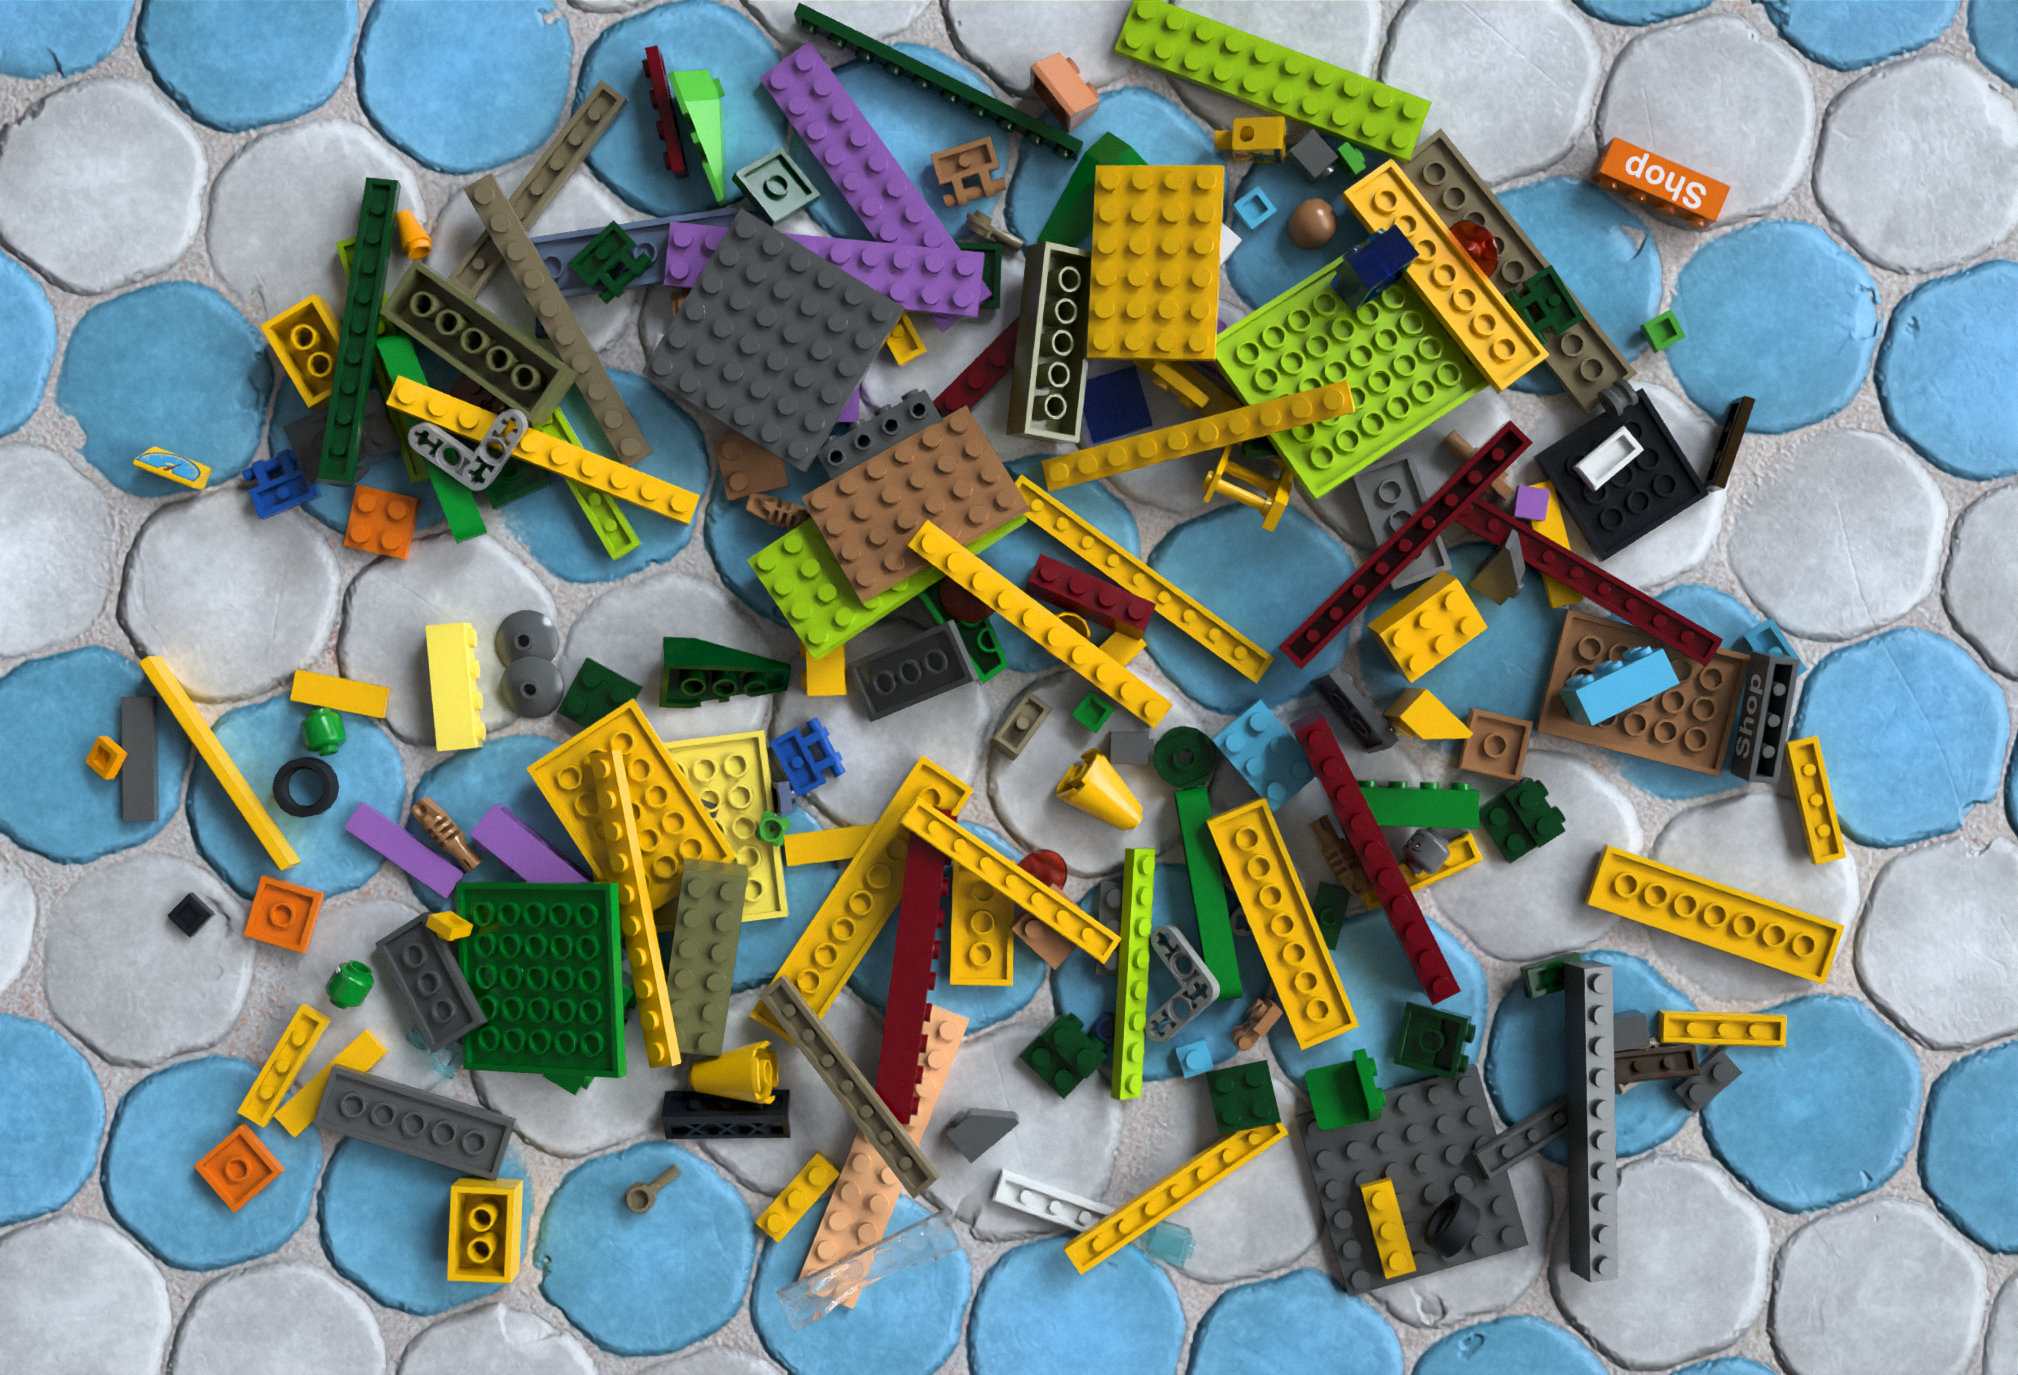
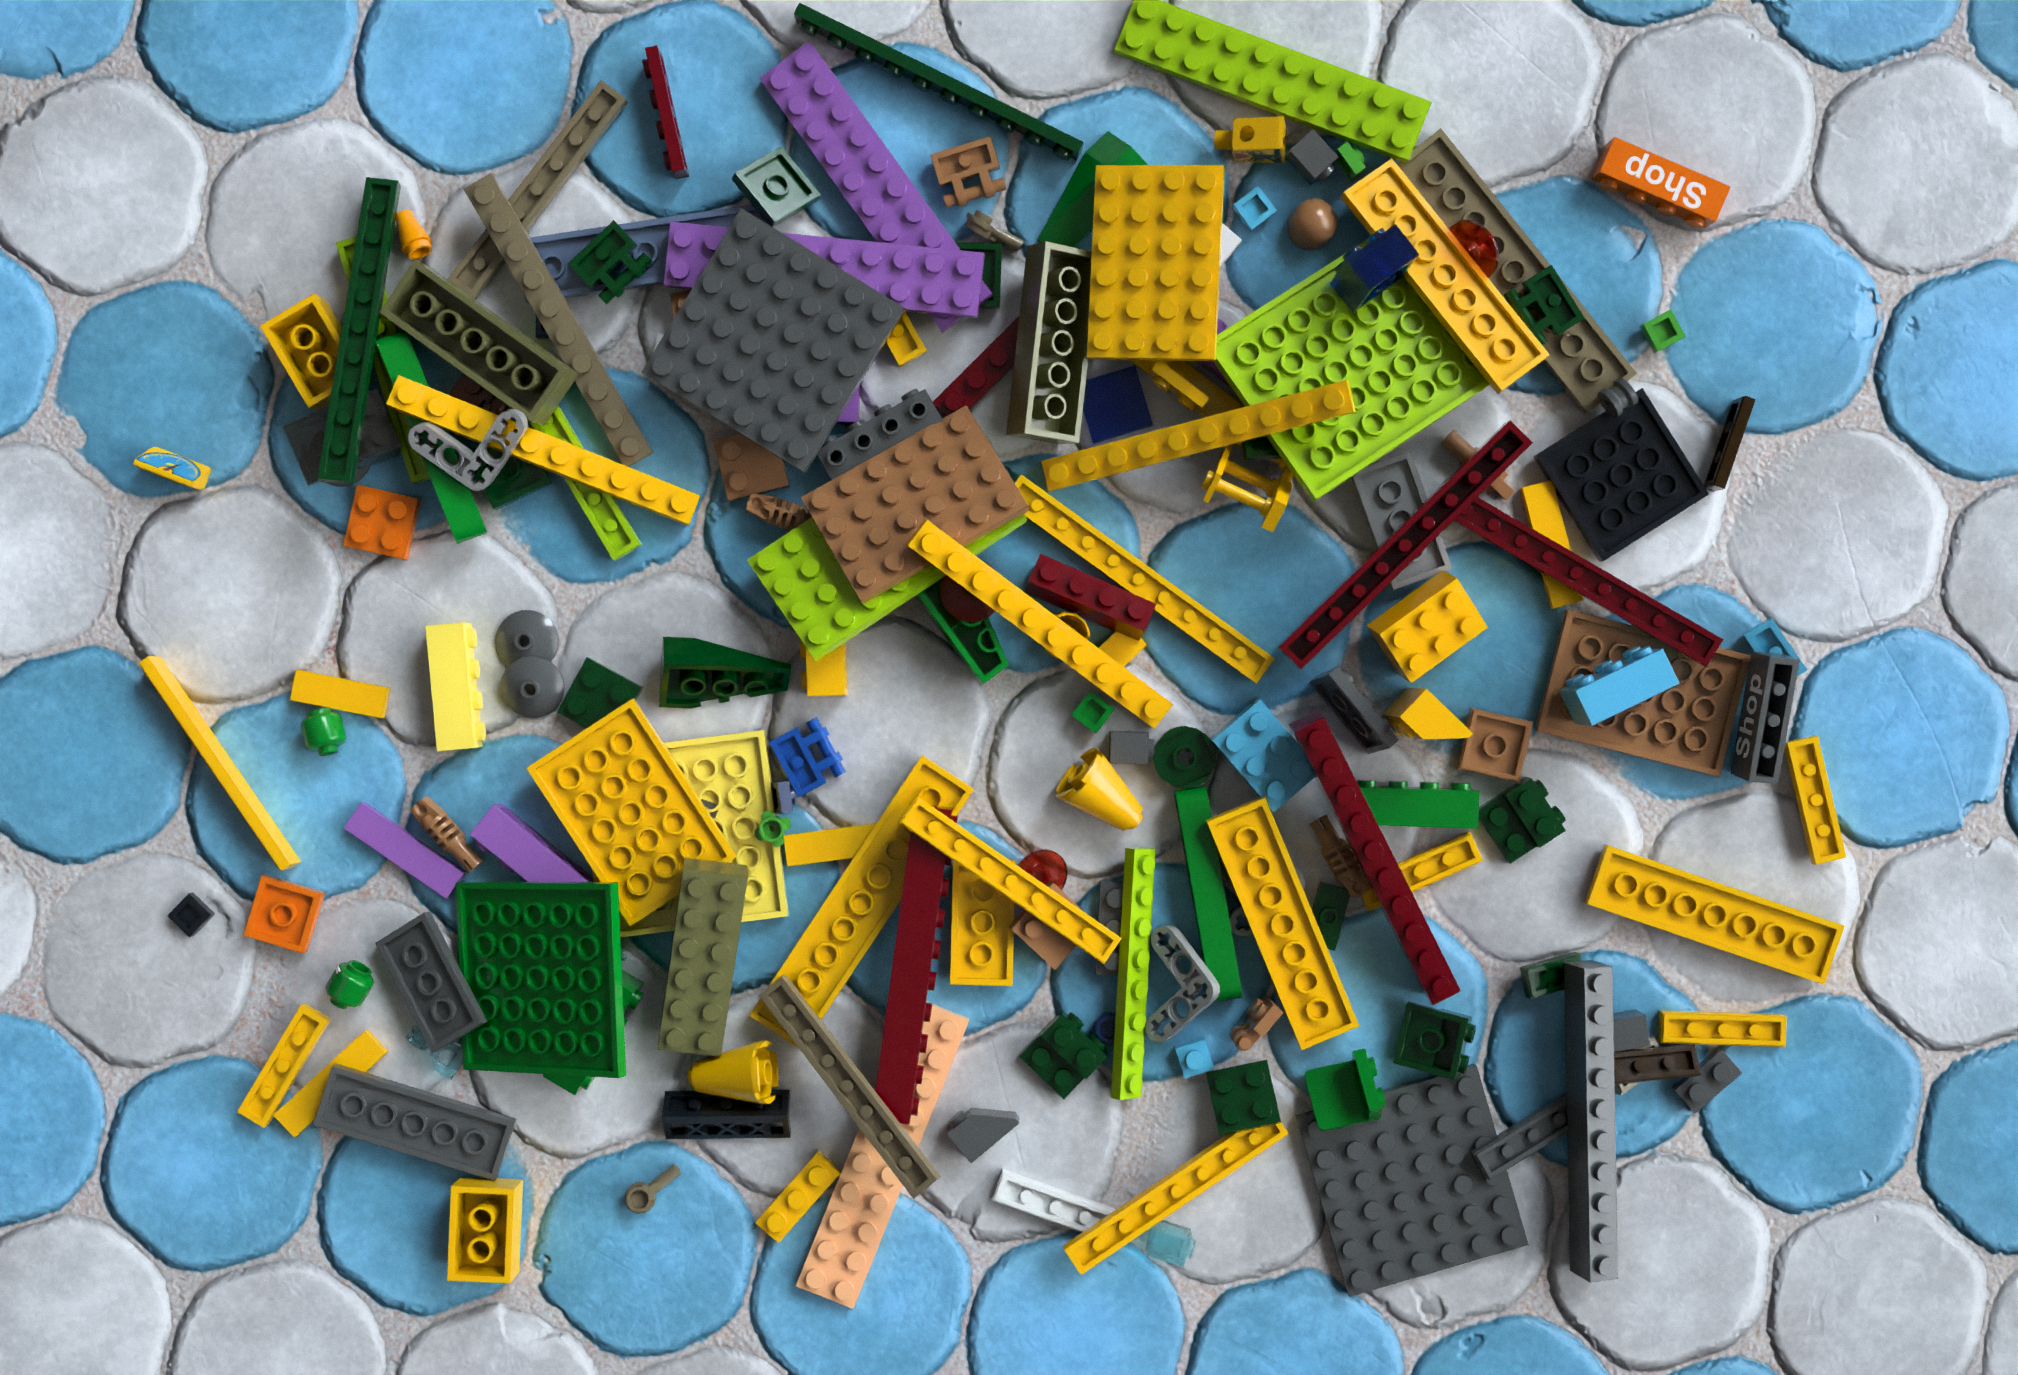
light orange tile [85,736,128,780] -> none
dark grey tile [121,696,159,822] -> none
orange plate [194,1123,286,1213] -> none
blue plate [242,447,322,520] -> none
black tyre [272,757,339,818] -> none
yellow plate [426,911,473,941] -> none
yellow plate [589,749,681,1068] -> none
wedge [668,70,727,209] -> none
clear arch [776,1207,967,1332] -> none
dark grey plate [846,620,979,722] -> none
dark tan slope [989,690,1052,761] -> none
nougat slope [1030,52,1100,133] -> none
yellow plate [1359,1177,1417,1279] -> none
dark grey head [1402,827,1450,875] -> none
black tyre [1424,1193,1481,1258] -> none
dark grey slope [1470,529,1526,606] -> none
medium lavender tile [1512,485,1550,522] -> none
white tile [1573,426,1644,491] -> none

